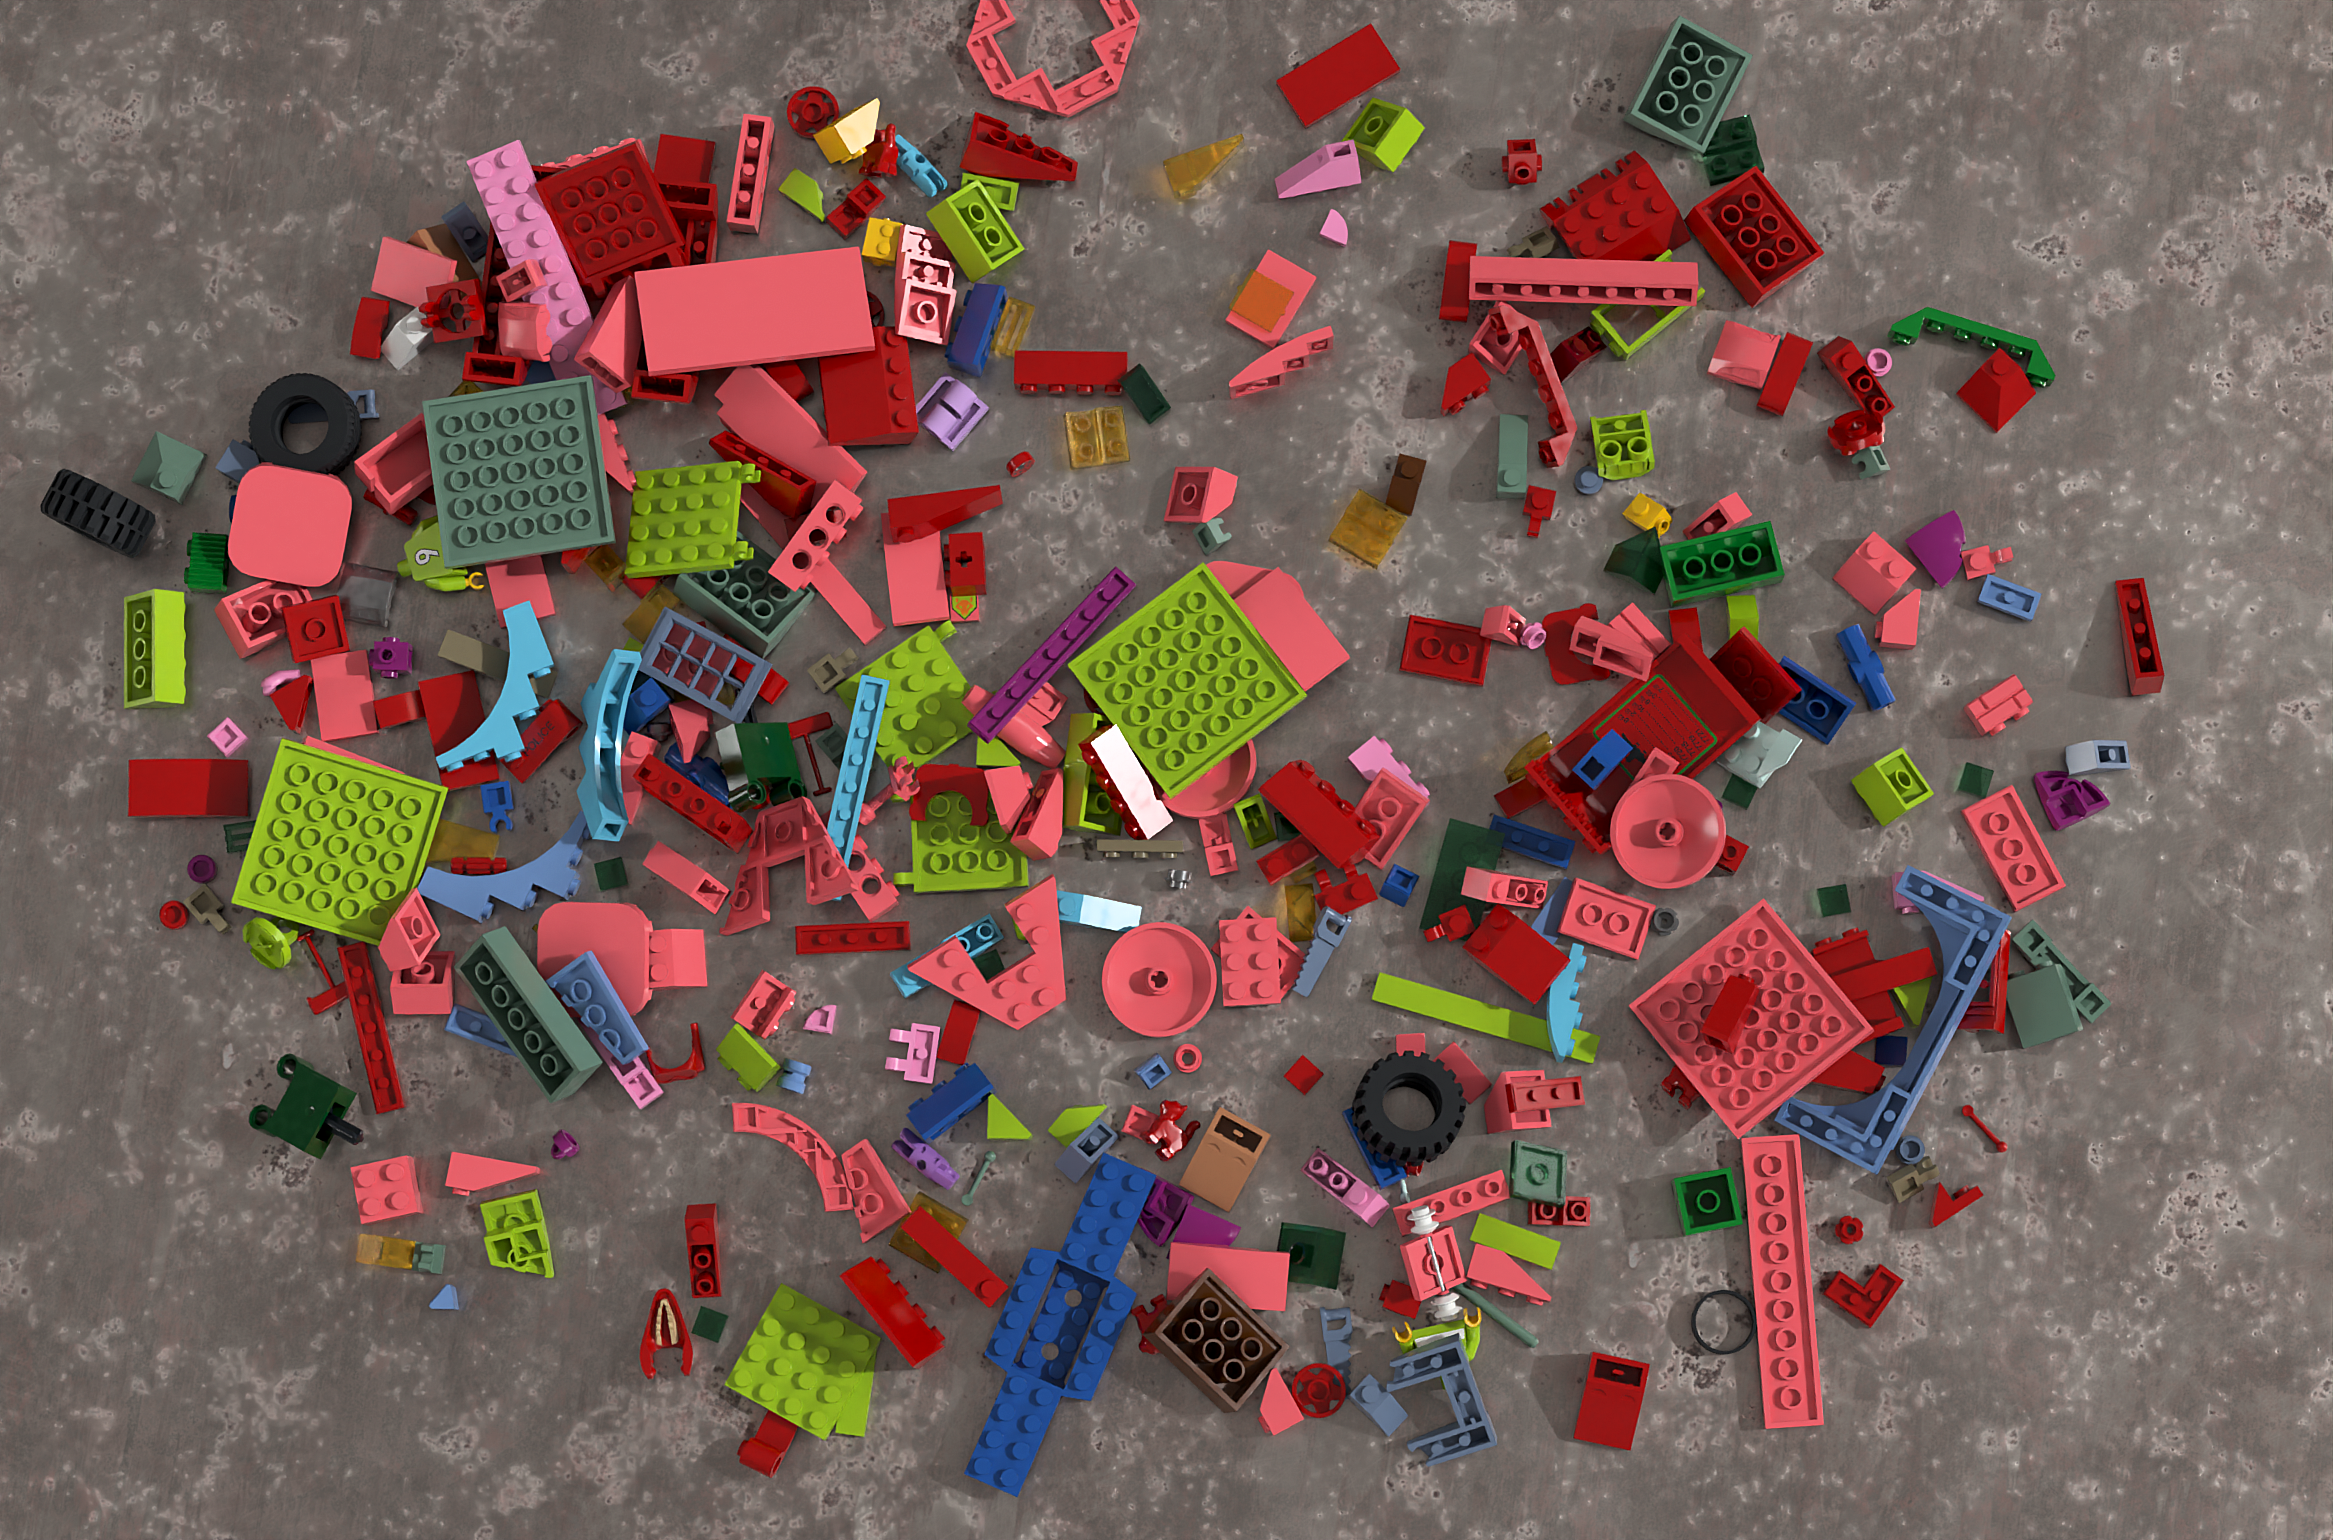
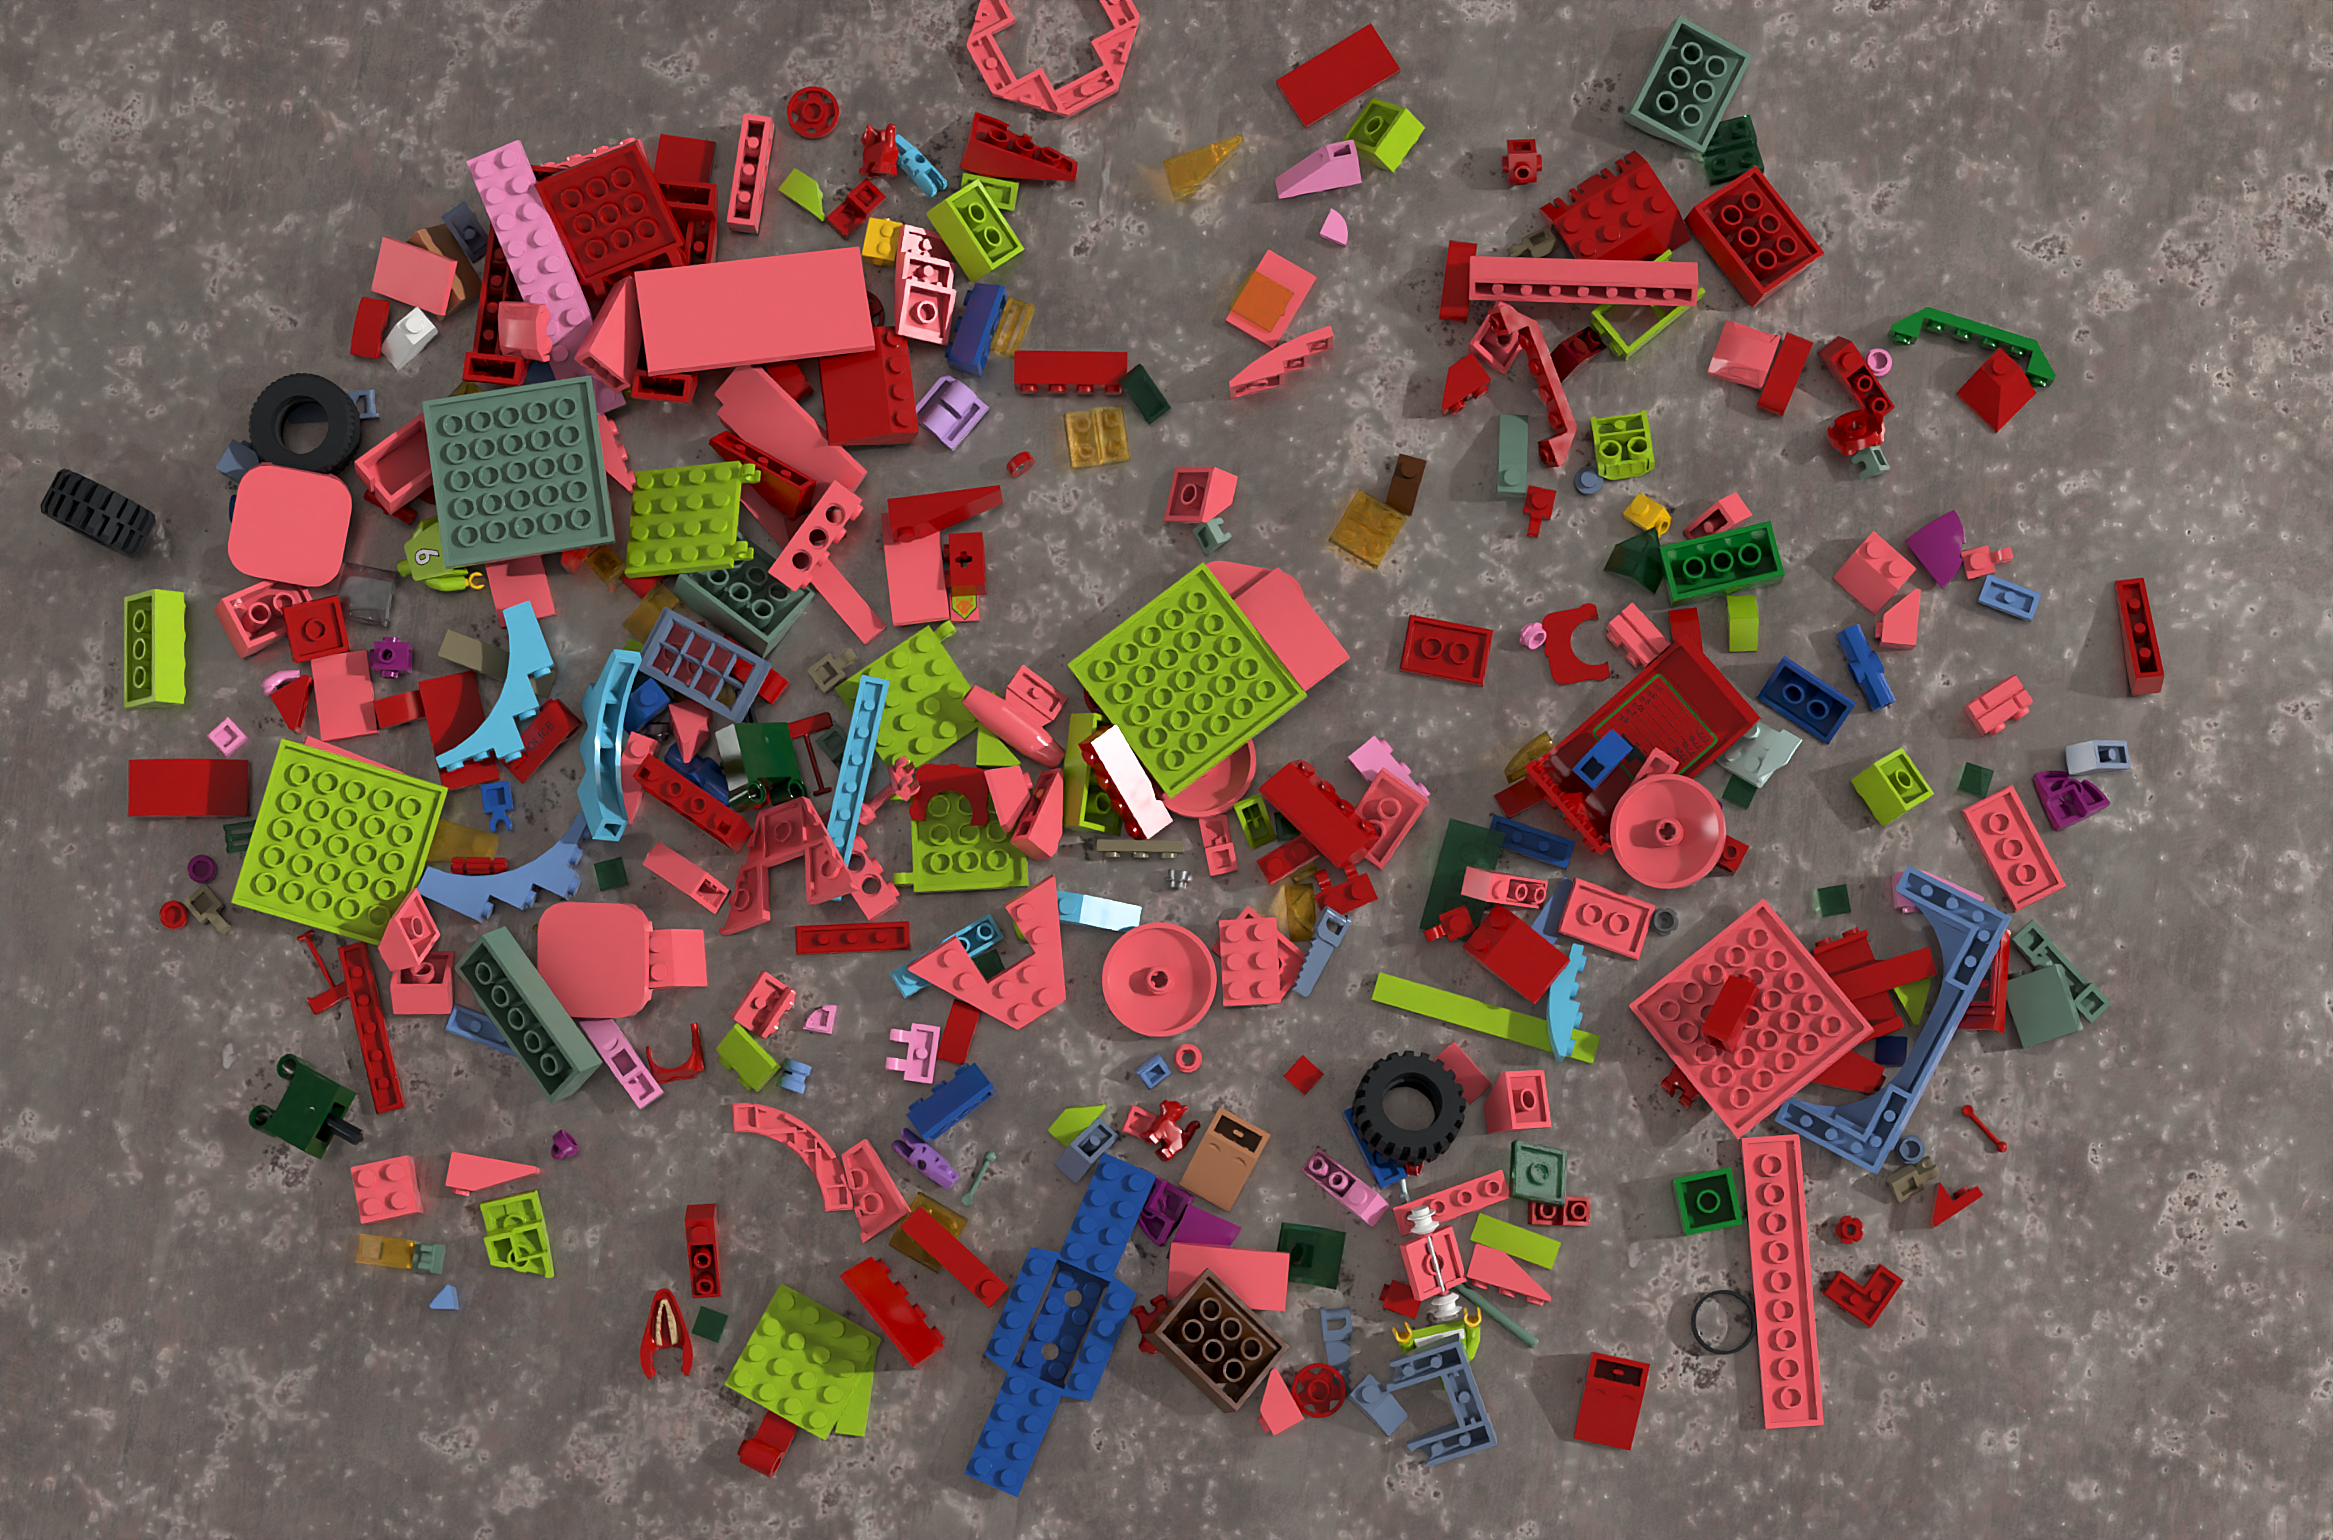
sand green slope [131,431,207,505] -> none
green brick [184,532,230,594] -> none
lime tile [242,917,299,970] -> none
red piece [419,279,488,343] -> none
coral slope [496,259,548,303] -> none
medium blue wing [545,950,649,1065] -> none
yellow slope [813,98,880,164] -> none
magenta tile [967,566,1136,744] -> none
lime slope [987,1093,1033,1141] -> none
blue slope [1379,864,1420,907] -> none
coral slope [1395,1033,1425,1057] -> none
coral slope [1480,605,1526,647] -> none
tile [1505,1076,1585,1113] -> none
coral slope [1569,616,1653,681] -> none
red tile [1710,626,1802,724] -> none

